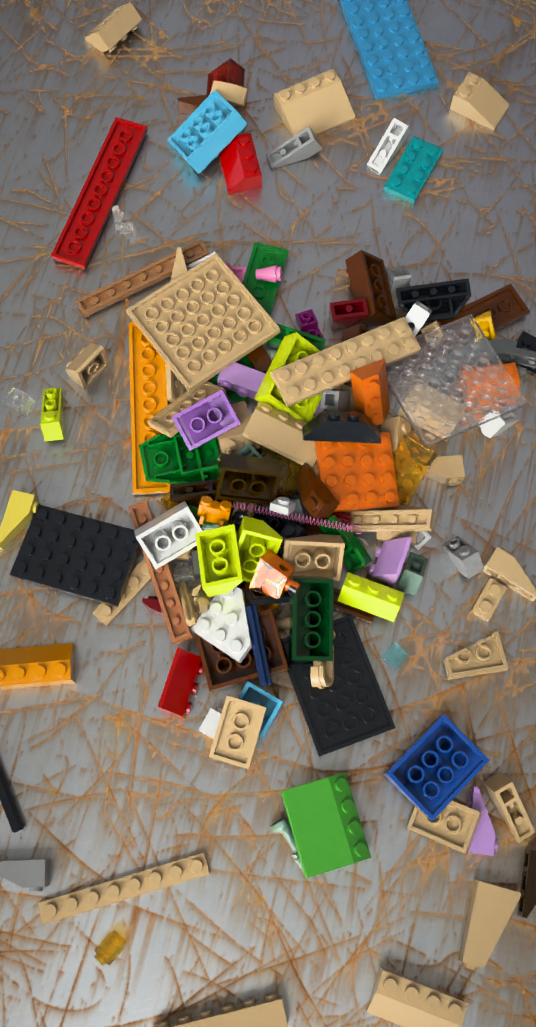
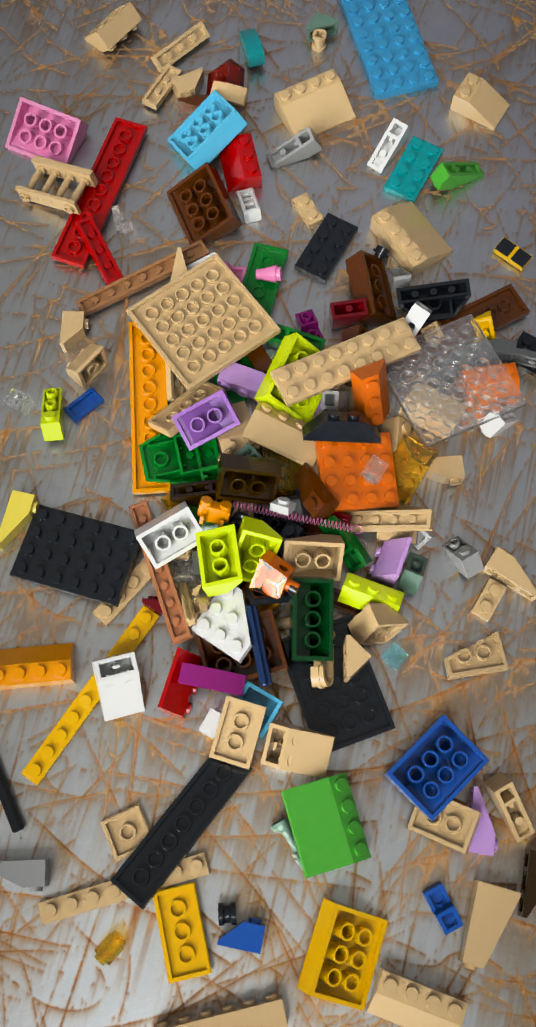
none -> bright pink slope [5,97,88,164]
none -> tan fence [15,155,98,215]
none -> yellow plate [21,605,160,786]
none -> tan slope [60,311,90,352]
none -> blue tile [64,387,105,424]
none -> red plate [75,216,123,285]
none -> white slope [91,651,145,721]
none -> tan tile [100,804,150,862]
none -> black plate [110,757,253,910]
none -> tan plate [142,64,182,111]
none -> tan plate [150,20,210,72]
none -> yellow plate [153,881,212,984]
none -> reddish brown slope [167,162,243,245]
none -> tan slope [172,67,204,98]
none -> magenta slope [178,662,247,696]
none -> blue slope [217,917,265,954]
none -> black wheel [218,902,237,926]
none -> white slope [236,187,262,224]
none -> teal slope [239,28,265,67]
none -> tan slope [260,720,335,778]
none -> tan plate [291,192,324,229]
none -> black plate [294,213,358,284]
none -> yellow slope [297,898,388,1011]
none -> sand green slope [306,11,338,42]
none -> tan bush [312,28,327,52]
none -> tan slope [343,635,371,682]
none -> tan slope [348,602,409,645]
none -> clear bracket [360,454,389,485]
none -> tan slope [370,201,453,278]
none -> black plate [373,245,390,260]
none -> blue slope [421,881,464,936]
none -> bright green slope [430,162,485,190]
none -> black tile [493,237,533,271]

